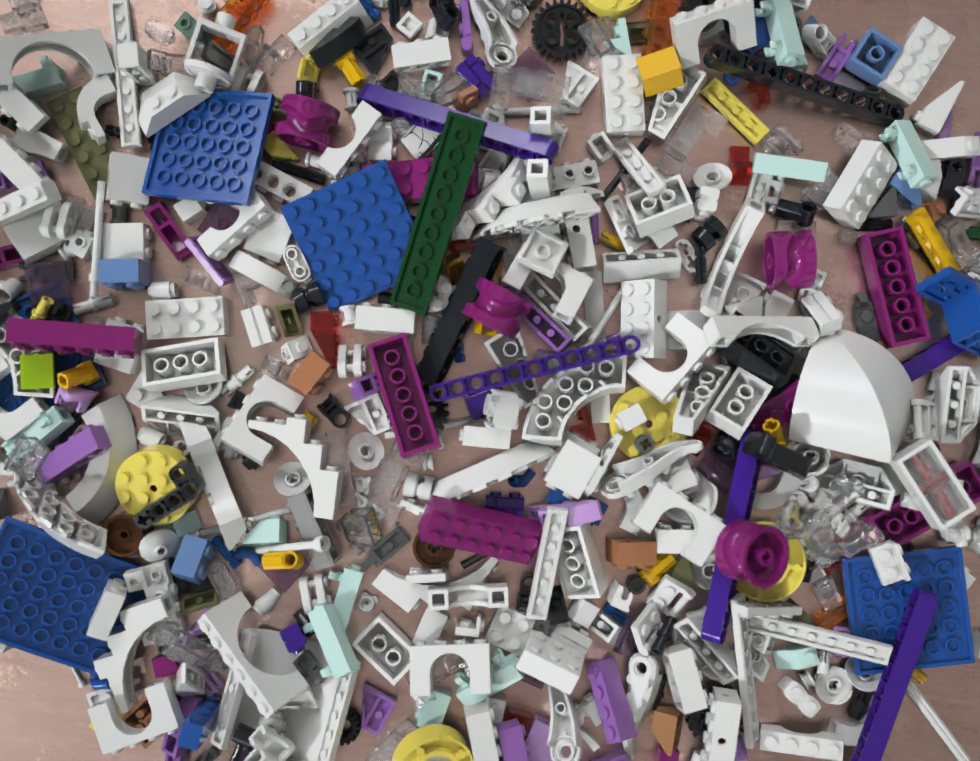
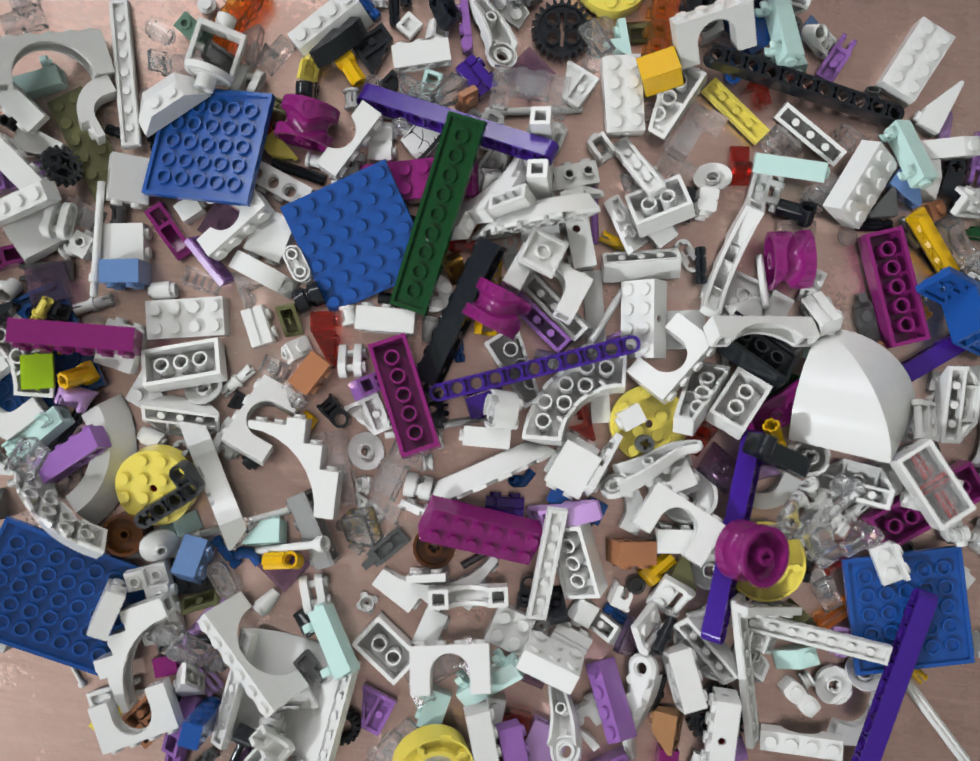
blue arm [89,673,111,690] -> none
white brick [117,40,159,87] -> none
white dish [273,462,311,496] -> none
dark purple brick [280,623,307,655] -> none
light aqua brick [328,563,365,633] -> none
white bracket [455,611,485,638] -> none
black bar [599,138,651,202] -> none
black wheel [691,215,728,252] -> none
black wheel [711,430,741,461] -> none
white pin [817,649,832,676] -> none
medium blue brick [843,27,904,86] -> none
black axle [848,690,875,721] -> none
none -> black gear [38,145,84,188]
none -> clear cone [282,382,309,410]
none -> white brick [488,183,536,218]
none -> white bar [756,254,770,309]
none -> white brick [773,102,847,167]

